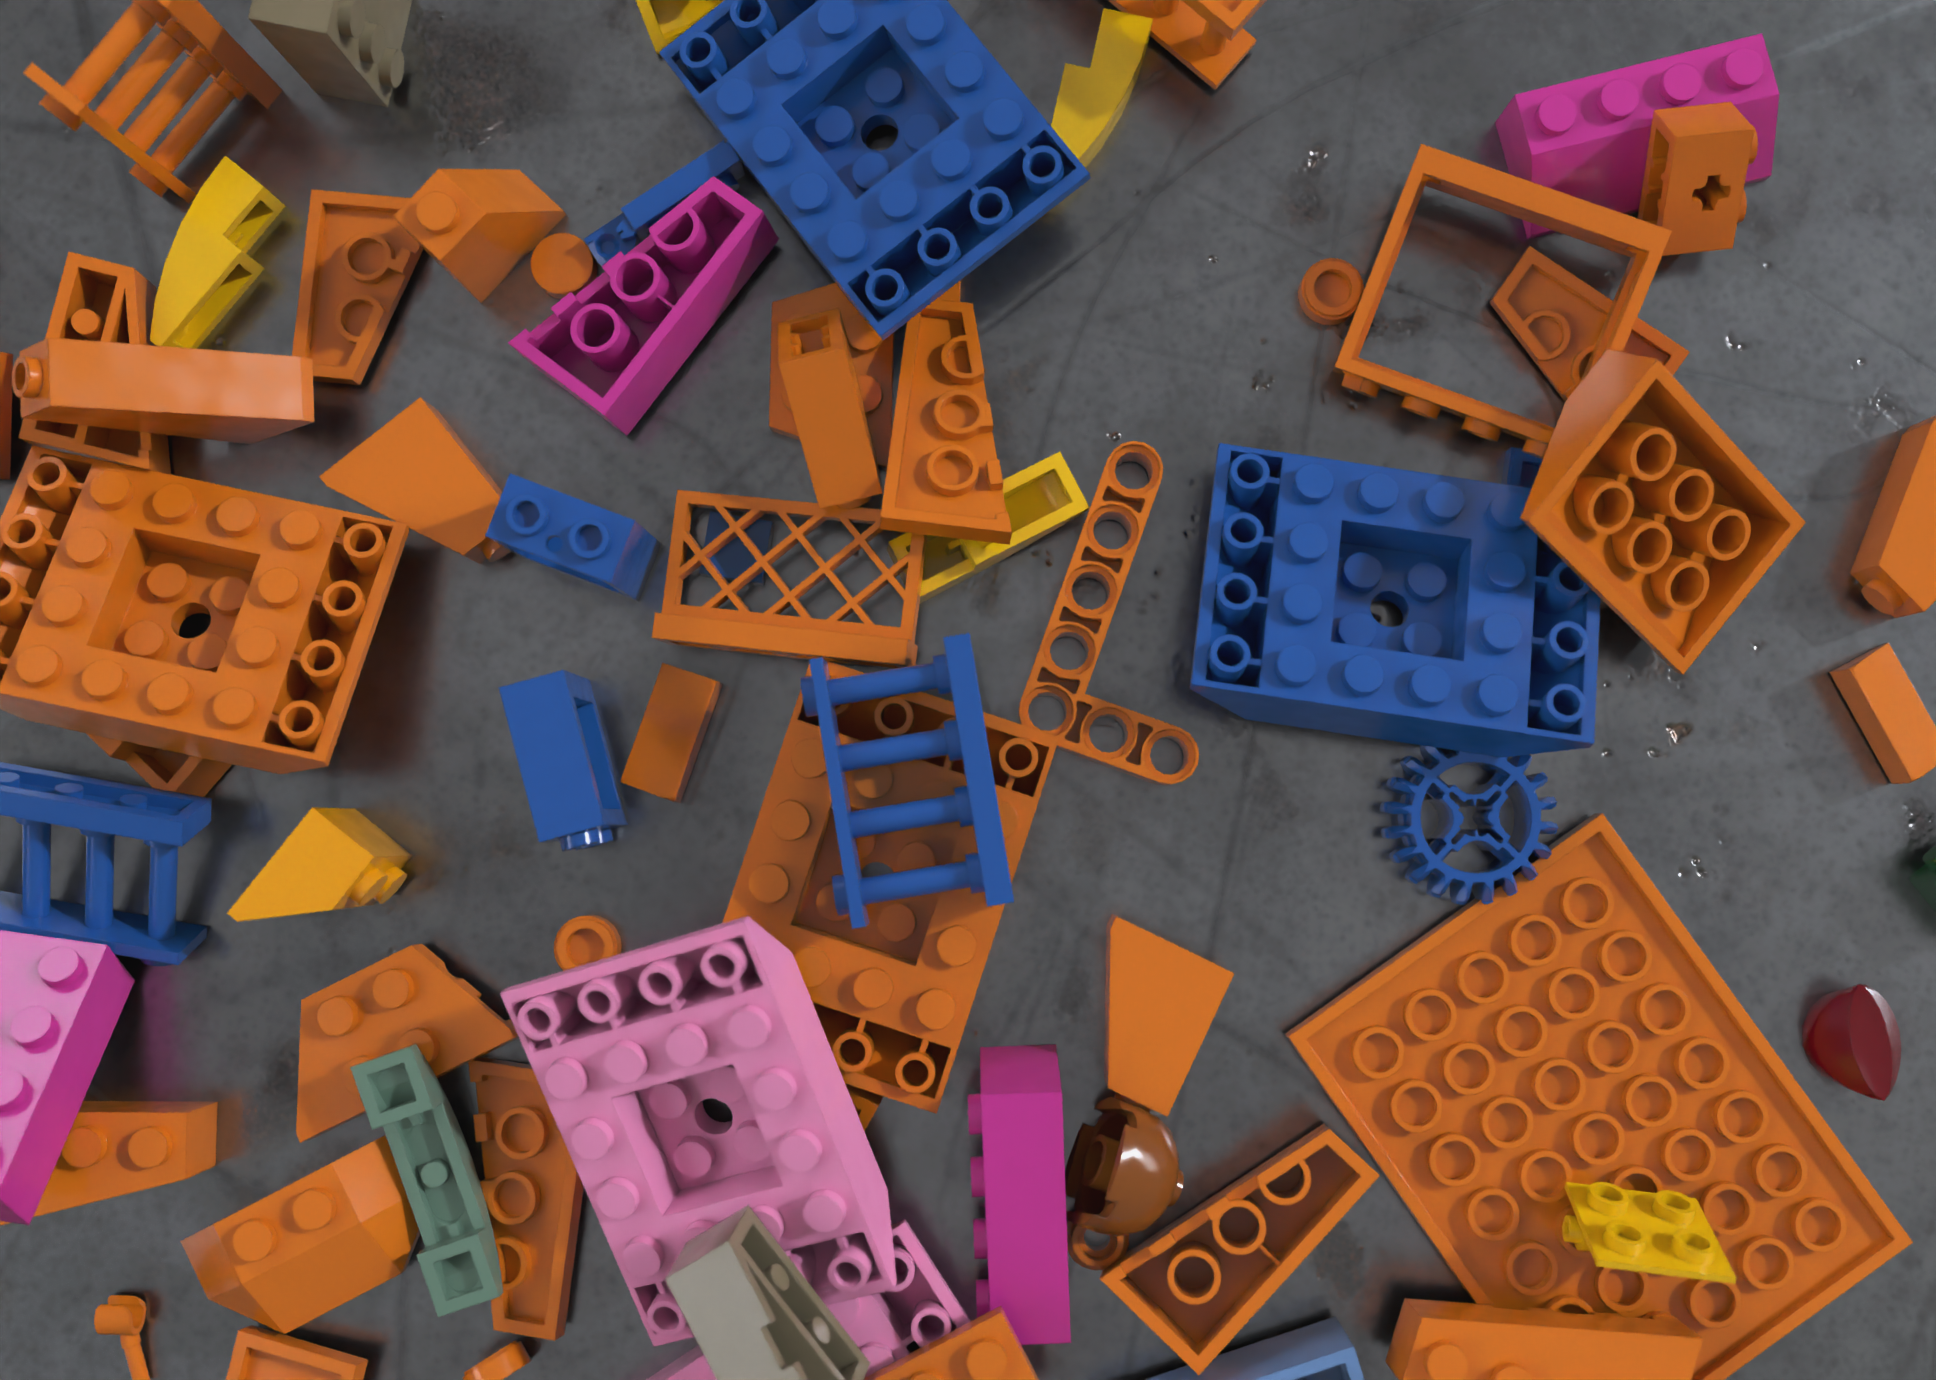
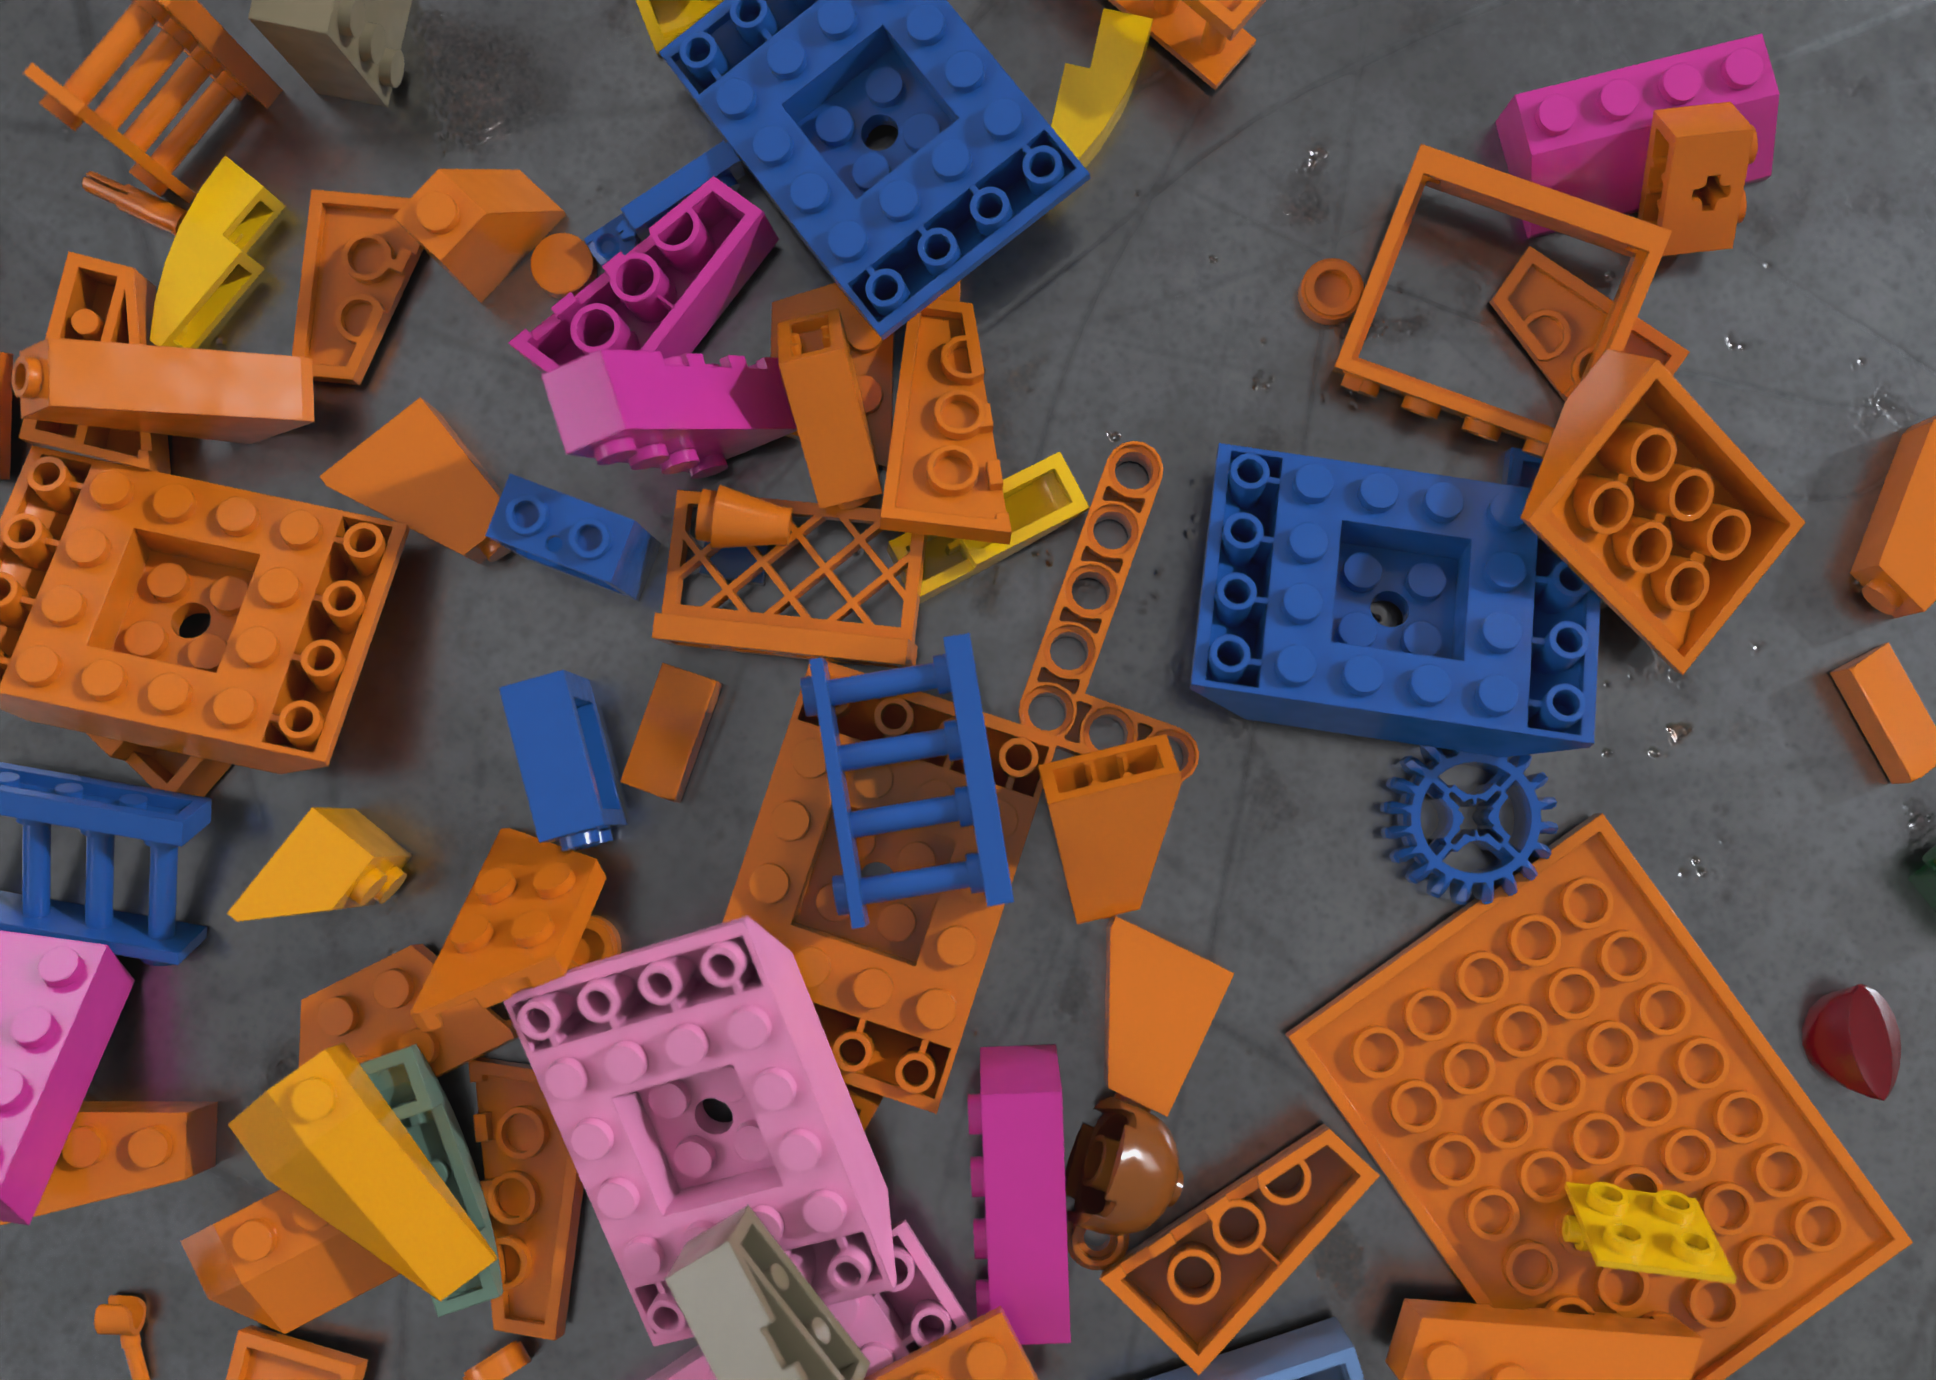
none -> orange piece [82,171,188,235]
none -> light orange wedge [228,1042,498,1302]
none -> orange wing [410,828,607,1032]
none -> dark pink wedge [541,349,797,479]
none -> orange cone [695,485,793,549]
none -> orange slope [1038,734,1182,924]

